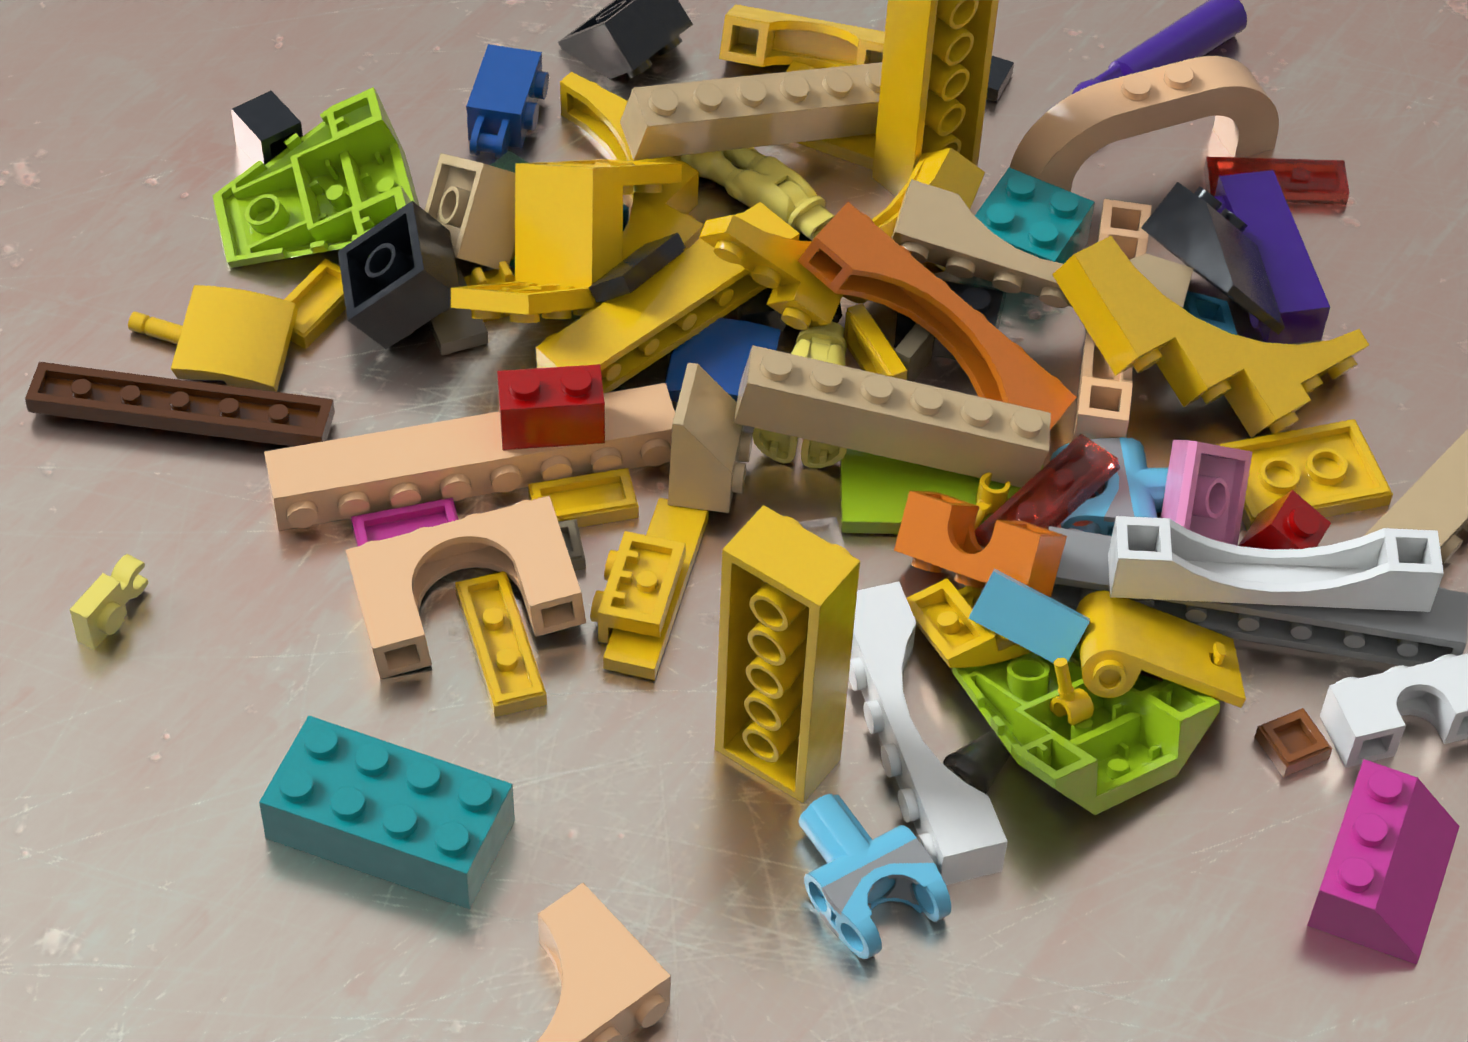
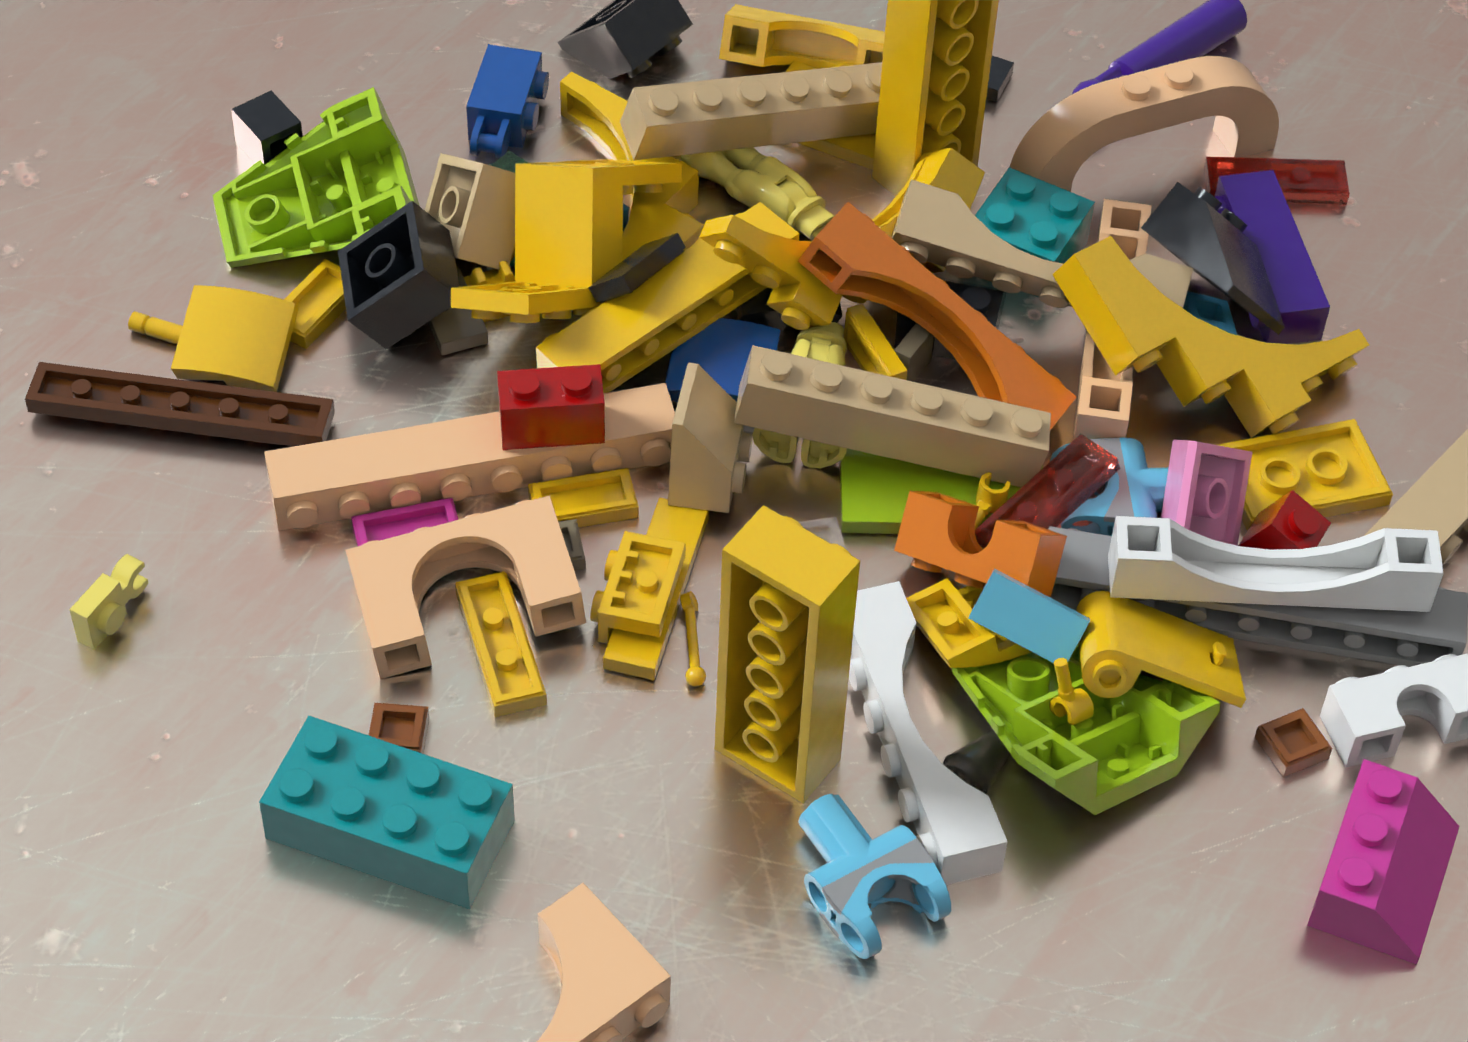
none -> dark orange tile [369,702,429,754]
none -> yellow hinge [680,591,706,687]

